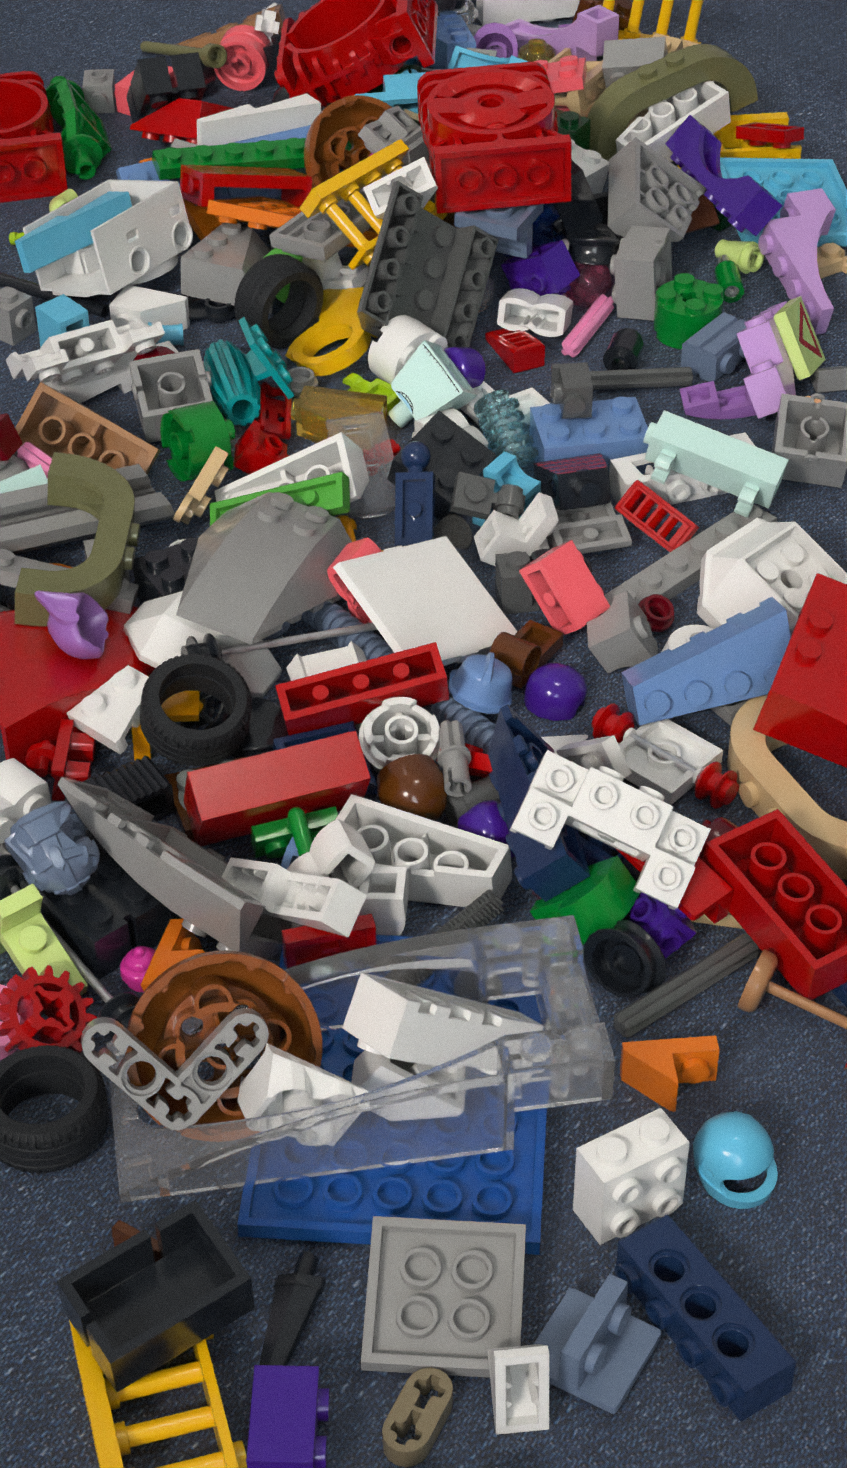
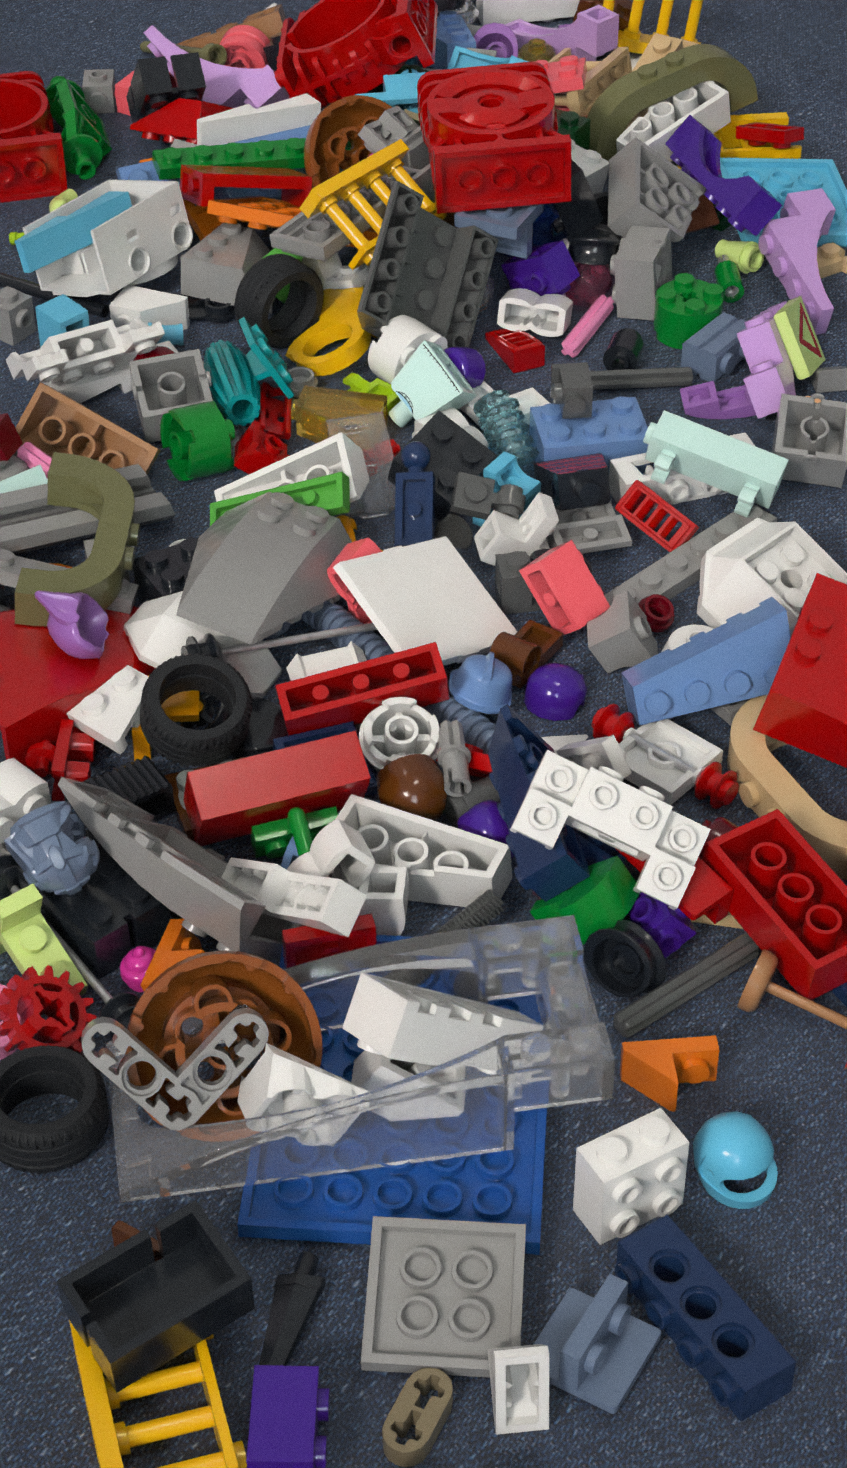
tan hinge [172,446,229,525] -> none
white plate [254,9,280,42] -> none
white slope [363,157,438,219] -> none
light grey brick [602,37,668,88] -> none
none -> lavender arch [144,25,290,108]

